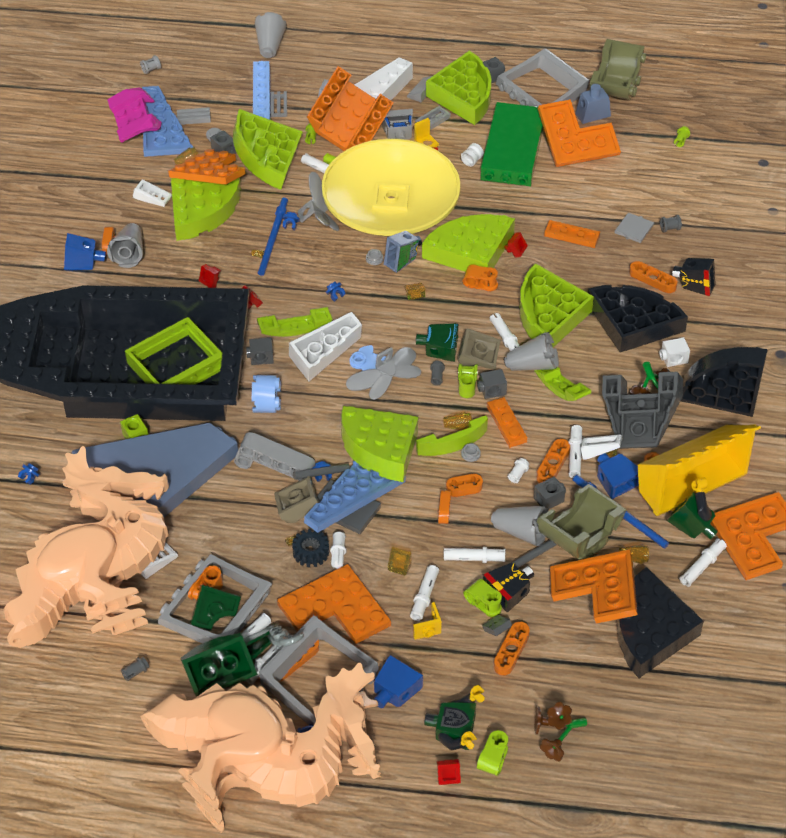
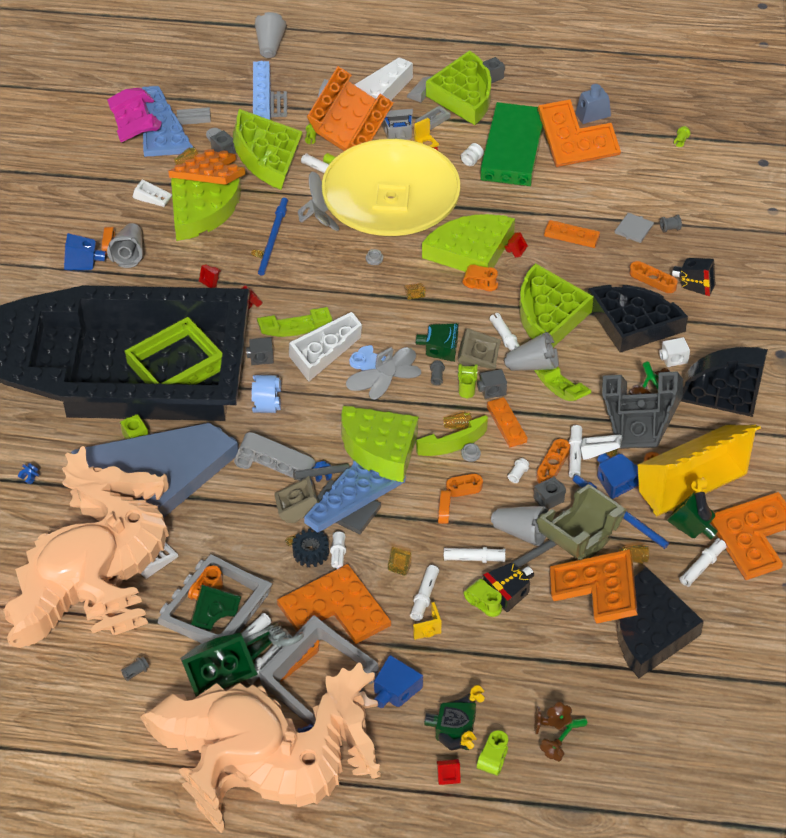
light grey bush [140,55,161,74] -> none
blue plate [282,212,300,230] -> none
blue plate [326,281,345,302] -> none
sand blue torso [384,231,422,273] -> none
dark grey tile [482,615,512,636] -> none
orange beam [494,622,530,676] -> none
light grey windscreen [496,48,589,107] -> none
olive cylinder [590,39,647,100] -> none

